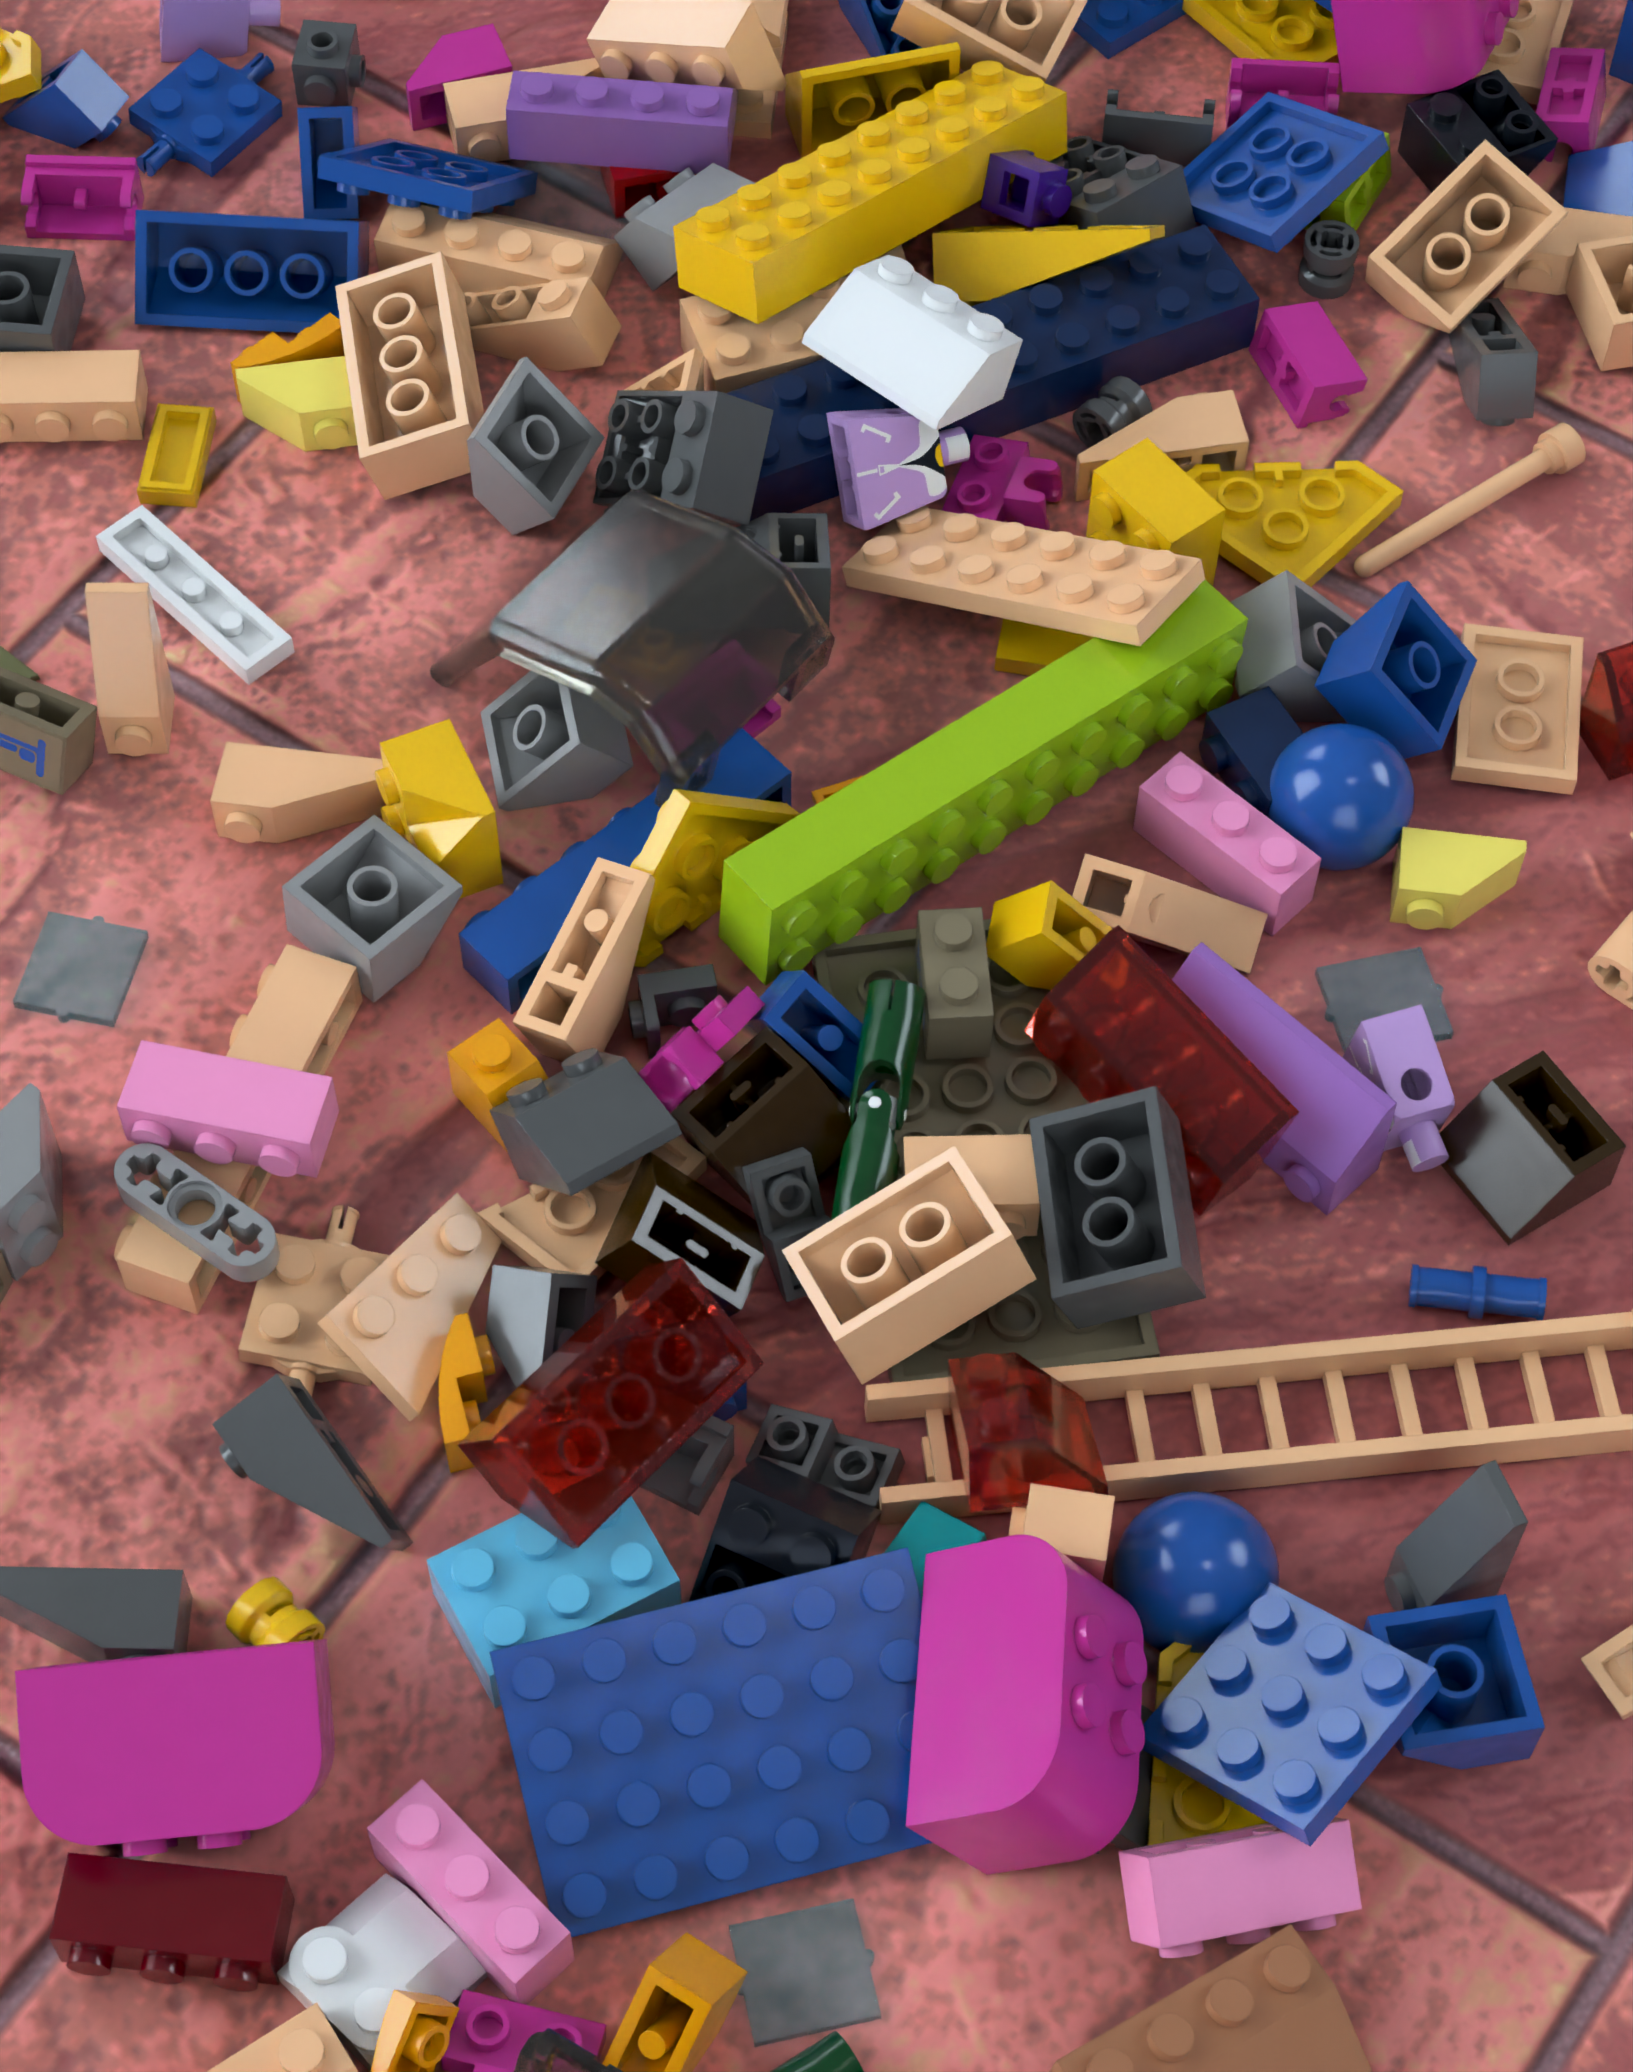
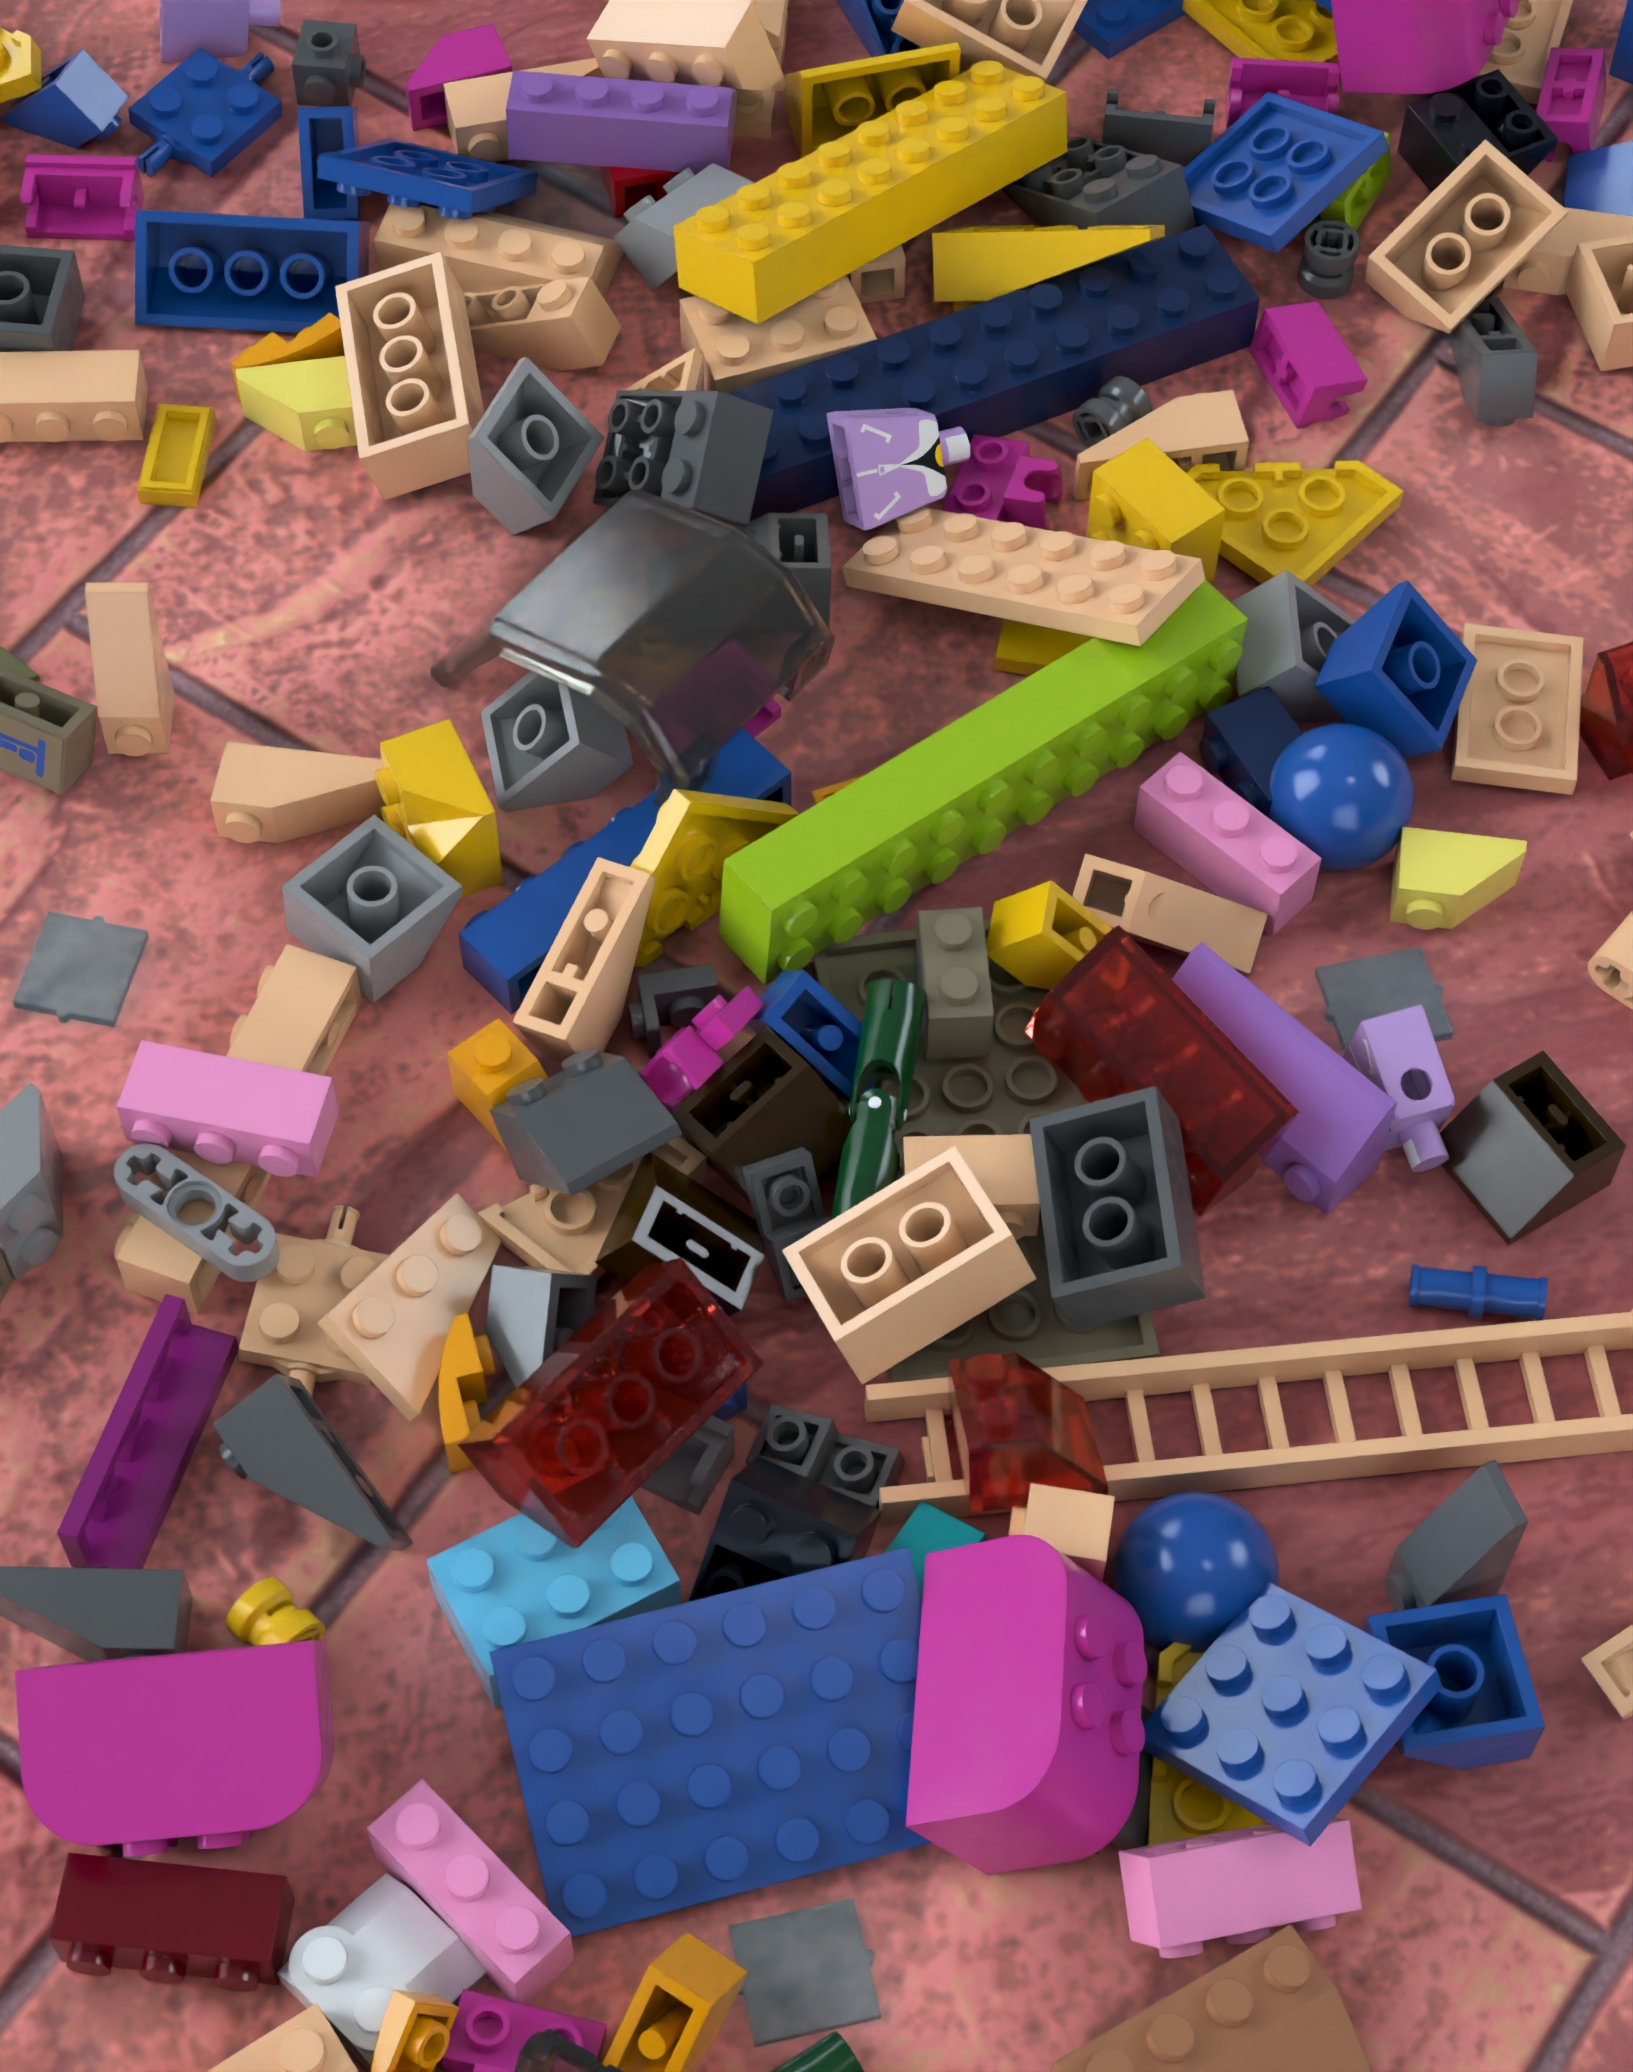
white plate [96,505,295,685] -> none
white slope [802,255,1023,430] -> none
dark purple brick [980,150,1072,227] -> none
light nougat piece [1354,423,1586,578] -> none
none -> magenta fence [57,1294,239,1569]

